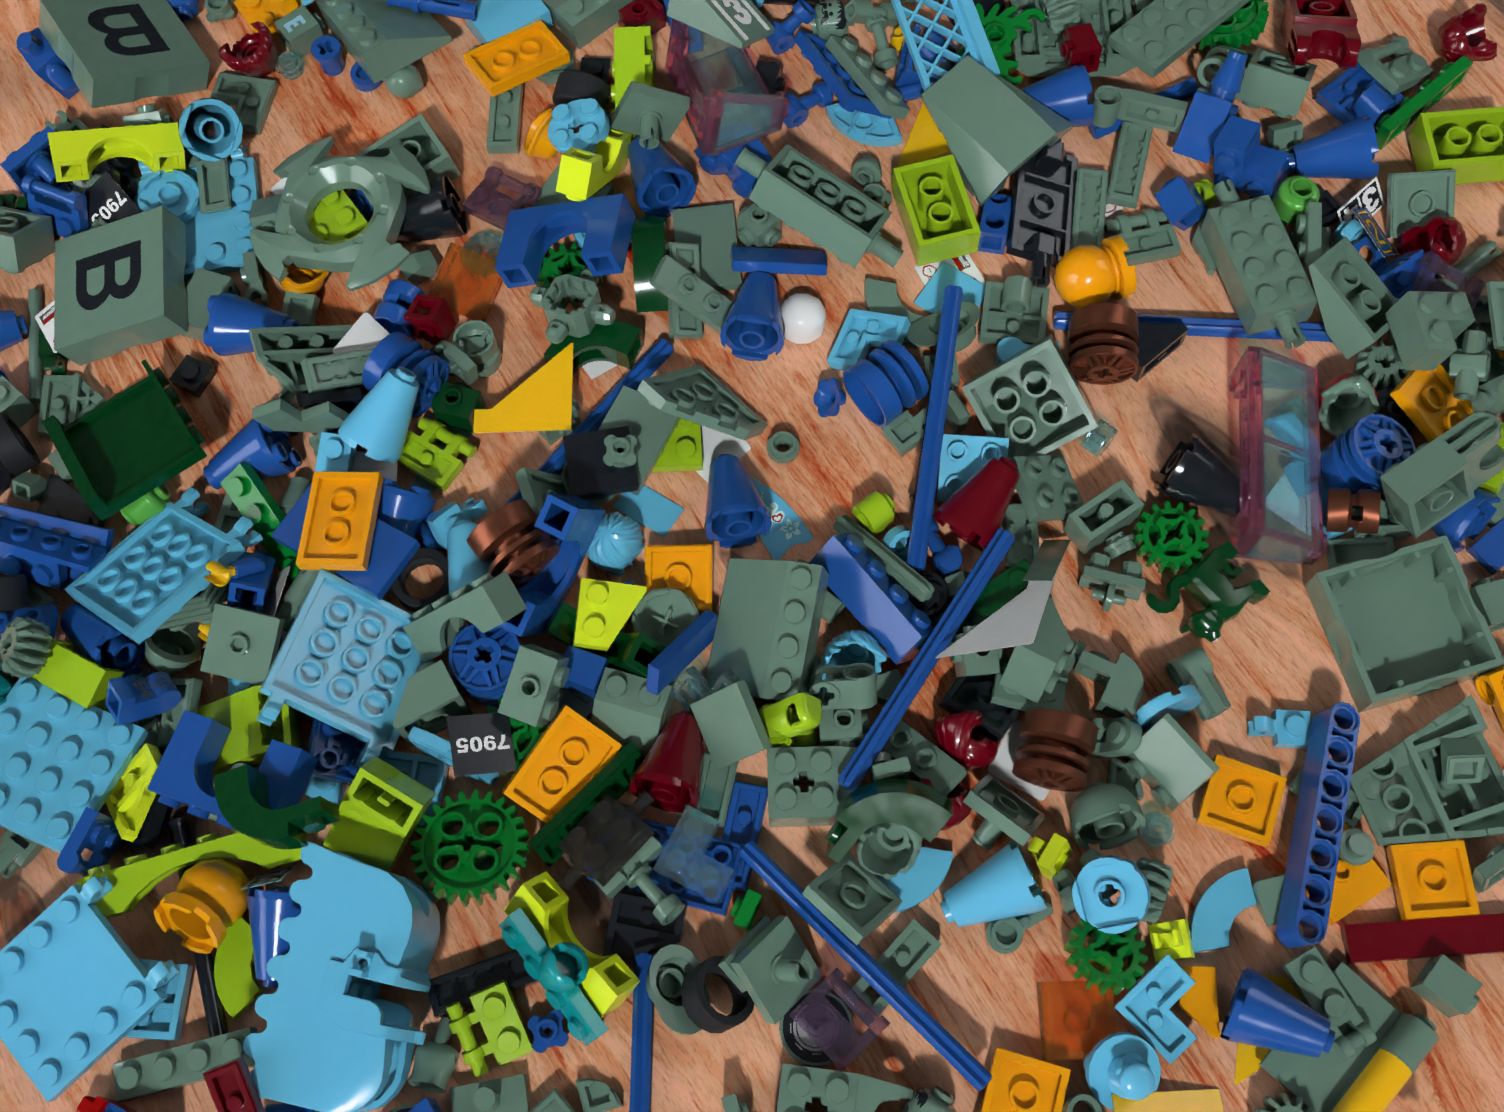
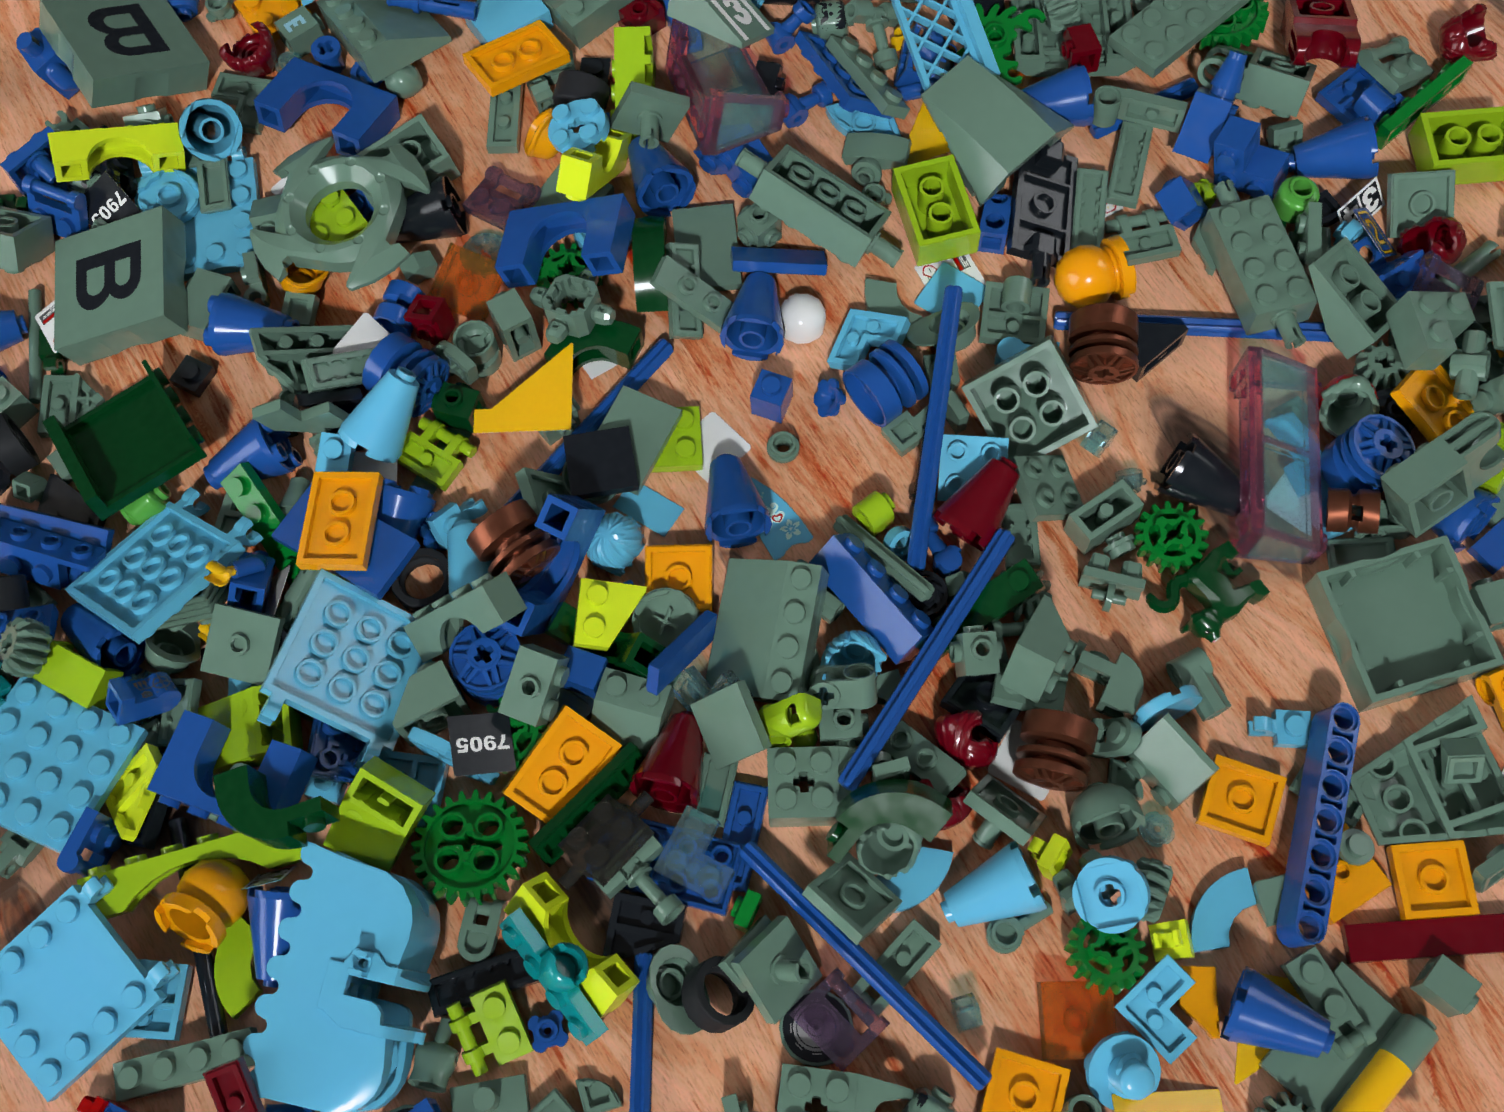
sand green plate [603,435,637,468] -> none
sand green plate [637,364,768,440] -> none
white sticker [935,573,1056,658] -> none
sand green sticker [1023,540,1071,581] -> none
none -> blue arch [253,57,400,155]
none -> sand green plate [457,897,507,963]
none -> sand green brick [486,287,542,362]
none -> sand green piece [526,76,556,114]
none -> blue brick [750,369,793,424]
none -> sand green slope [842,132,912,170]
none -> clear light blue piece [950,993,983,1033]
none -> clear light blue plate [1113,468,1147,493]

